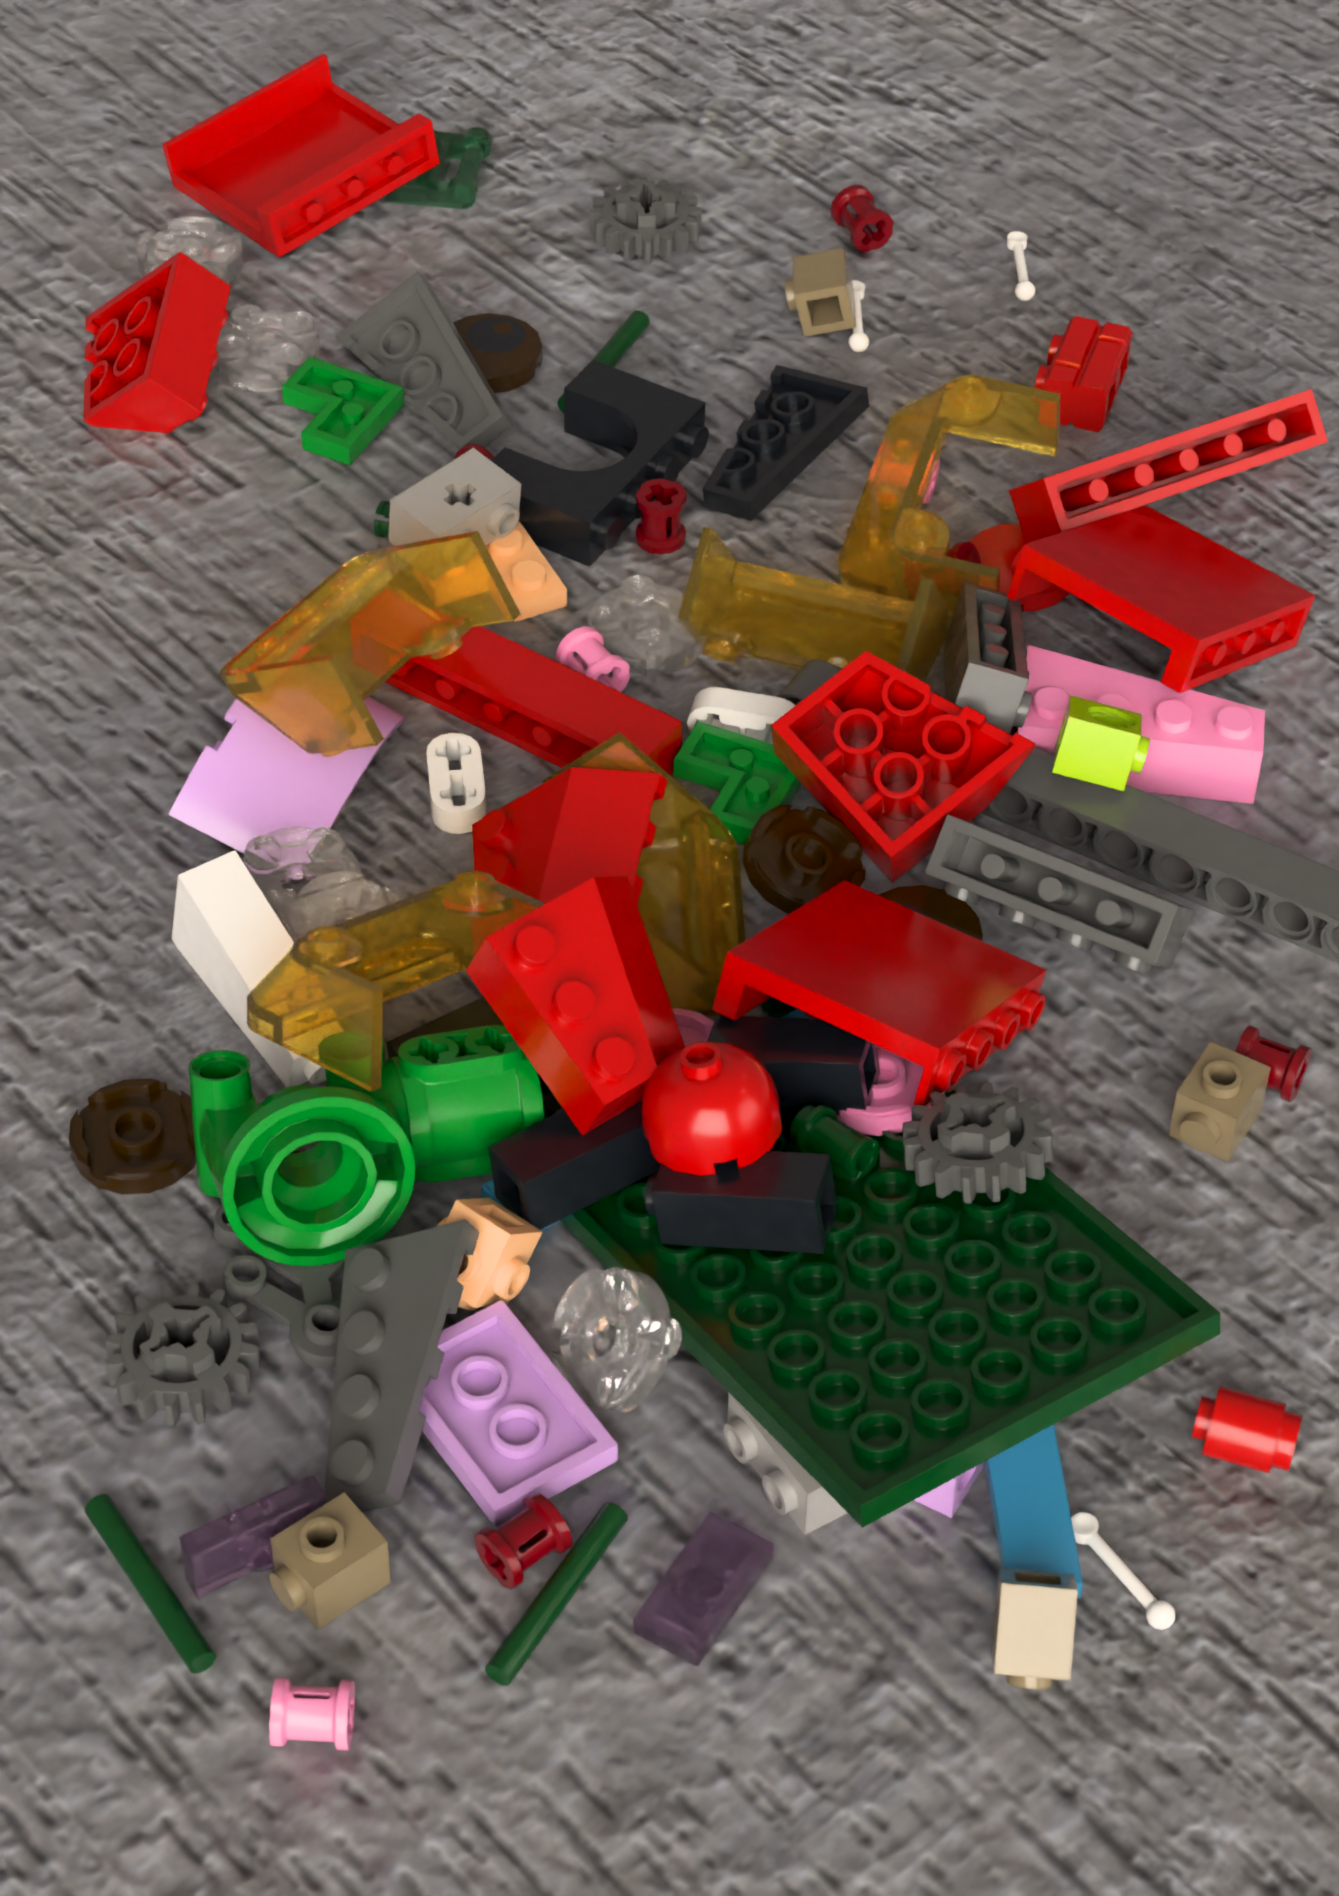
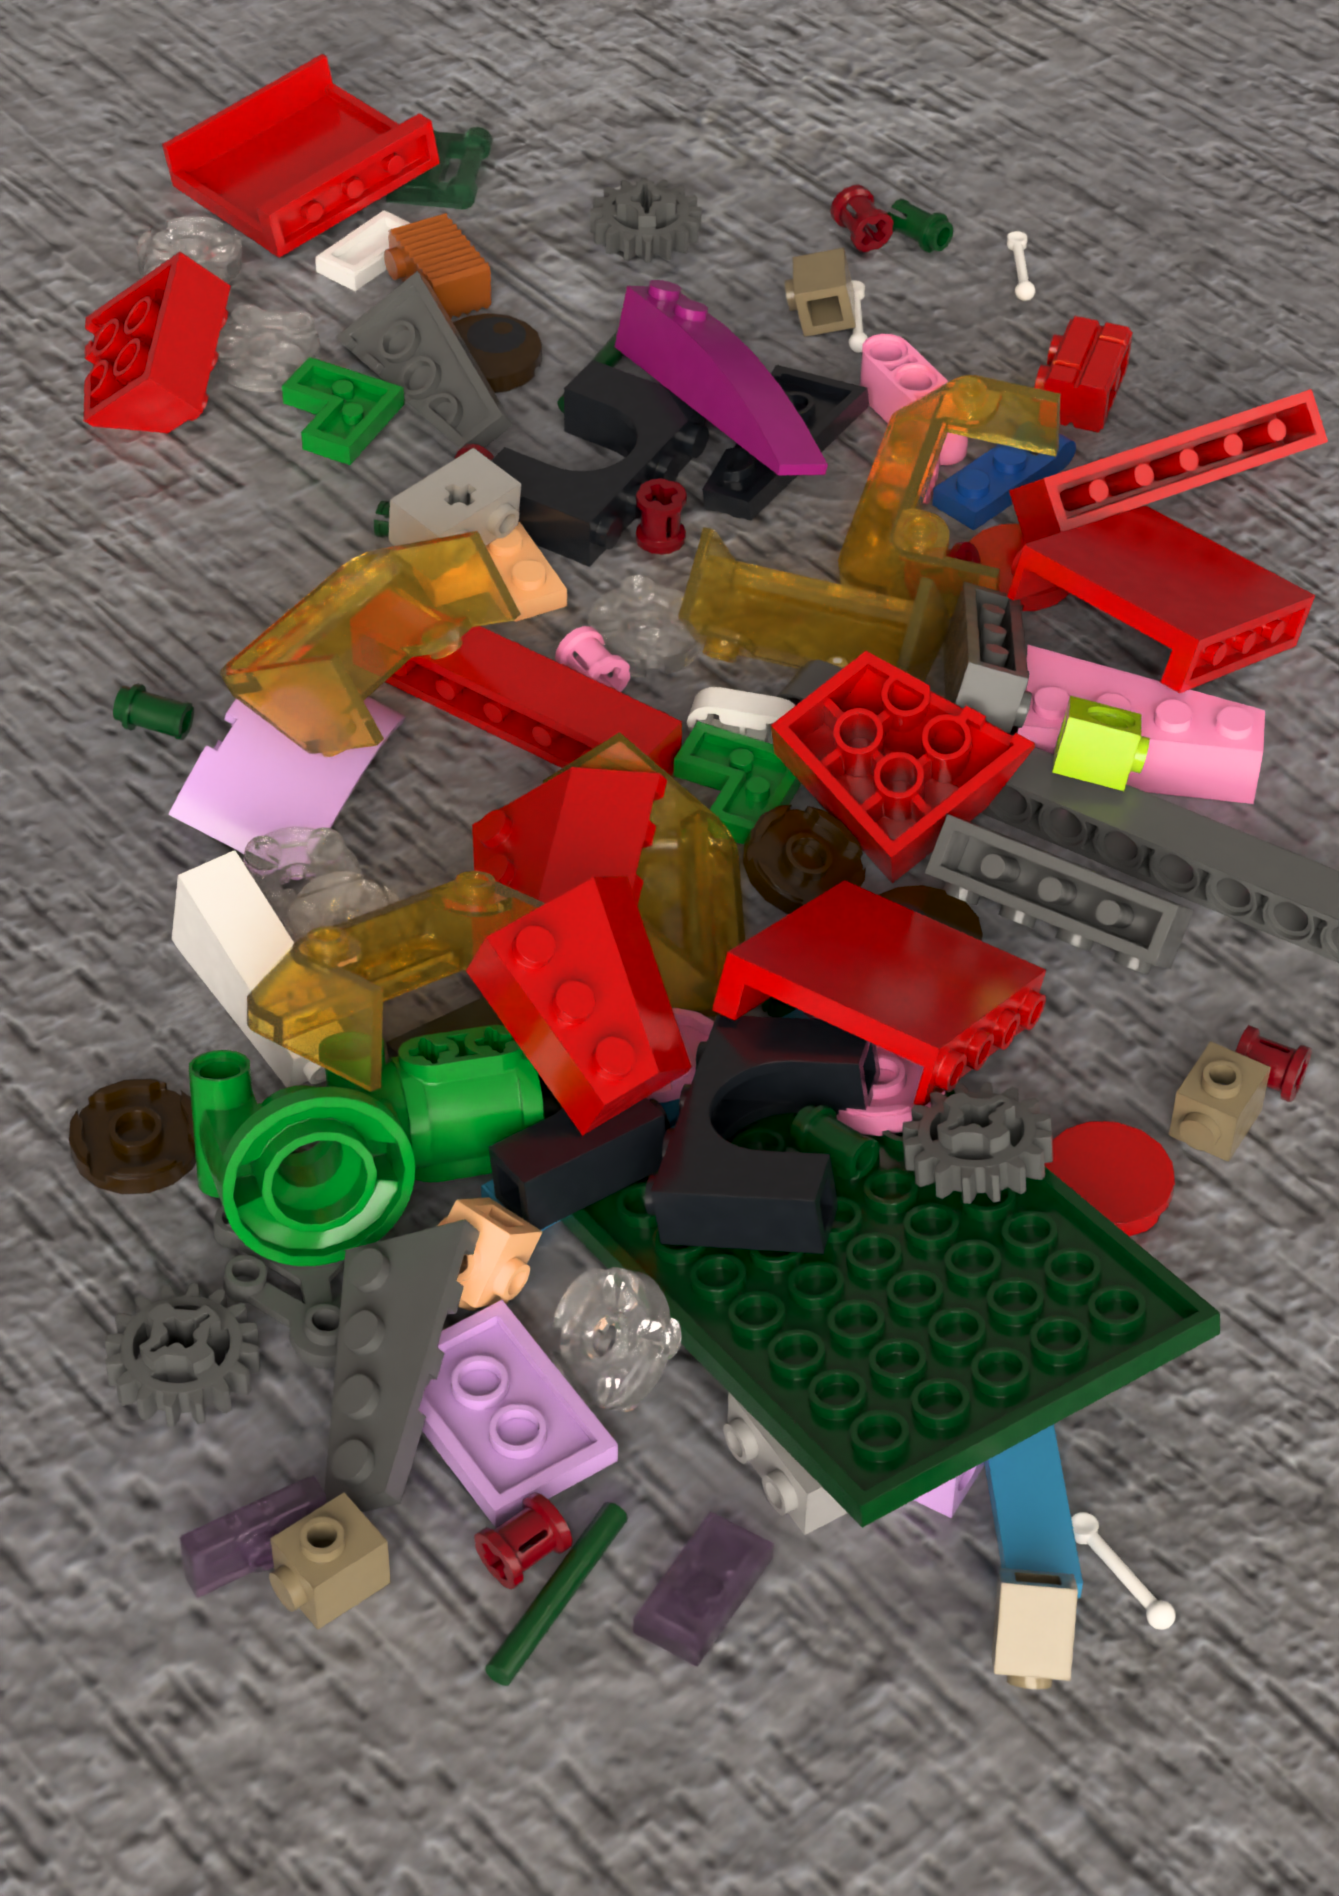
dark green bar [84,1494,216,1674] -> none
bright pink bush [269,1678,355,1751] -> none
white beam [426,733,486,834] -> none
red cylinder [642,1041,782,1176] -> none
brick [1191,1386,1303,1474] -> none
none -> dark green pin [113,683,194,741]
none -> white tile [315,210,410,291]
none -> dark orange brick [384,213,491,319]
none -> magenta wedge [614,280,828,475]
none -> bright pink beam [860,334,971,466]
none -> dark green pin [888,199,953,253]
none -> blue plate [932,417,1076,530]
none -> red tile [1045,1121,1175,1236]

